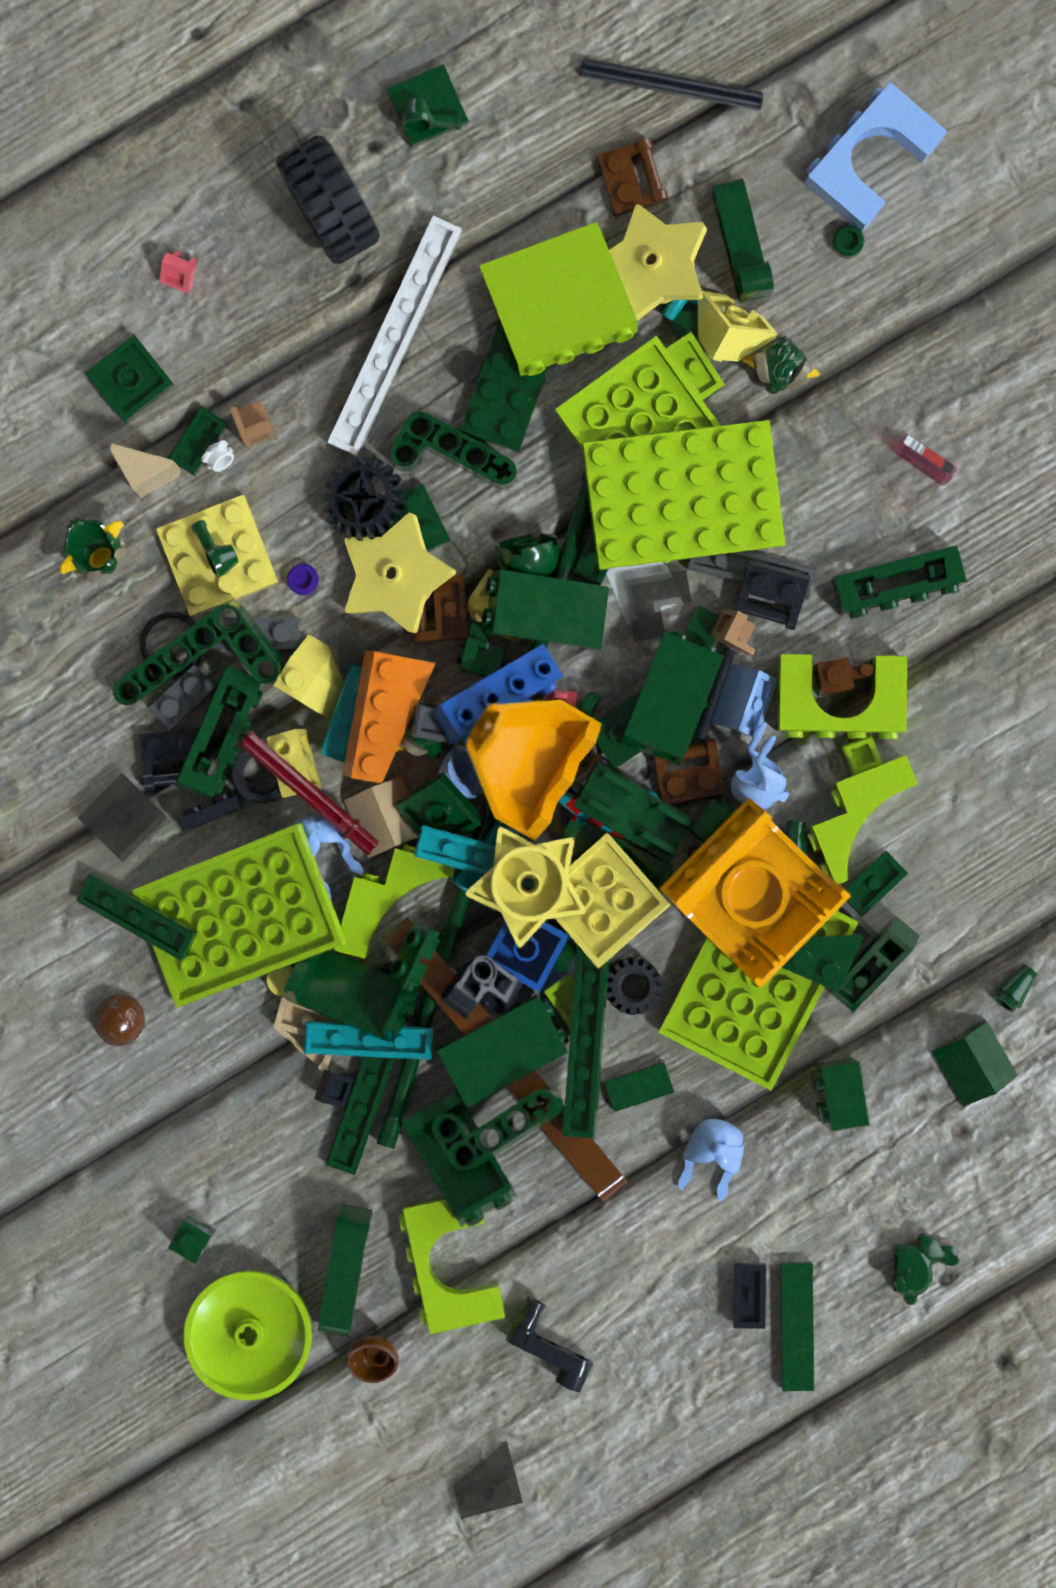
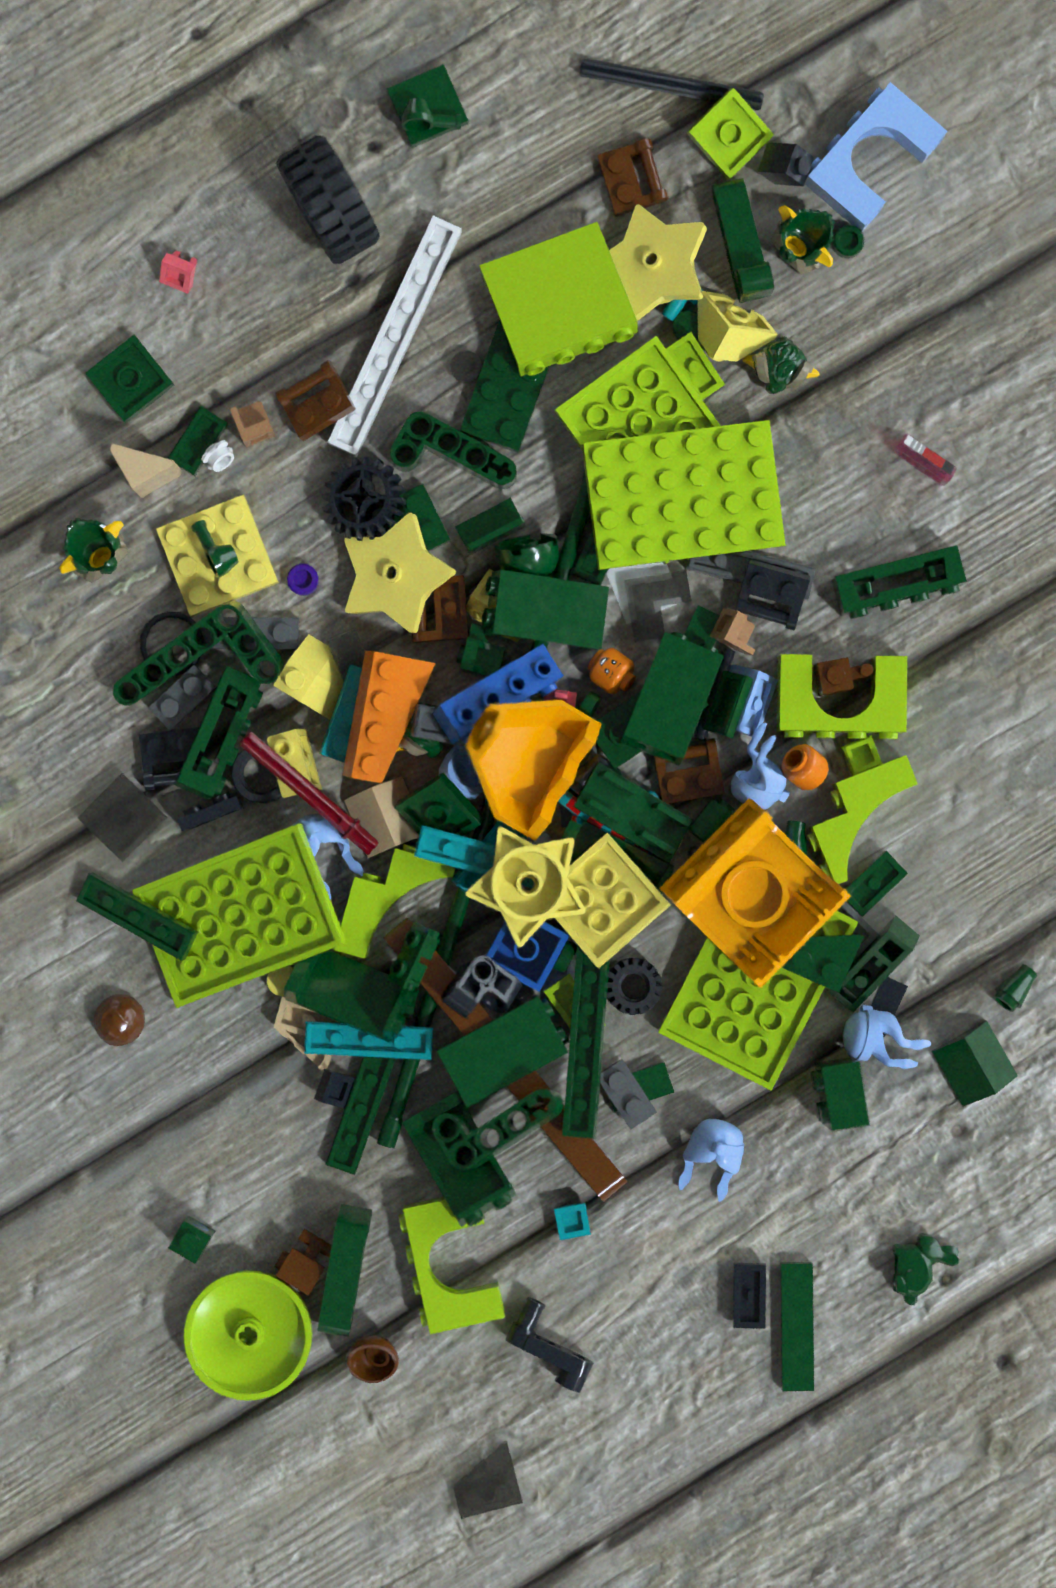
none -> reddish brown brick [274,1228,332,1296]
none -> reddish brown plate [275,360,356,442]
none -> dark green panel [455,497,525,555]
none -> teal plate [554,1202,591,1240]
none -> orange head [588,647,636,694]
none -> dark grey plate [600,1059,657,1130]
none -> lime plate [686,88,774,179]
none -> dark green tile [703,670,753,739]
none -> black brick [757,142,814,187]
none -> dark green hair [770,205,835,275]
none -> orange head [781,744,829,790]
none -> light blue hair [843,1005,931,1069]
none -> black sticker [871,977,908,1037]

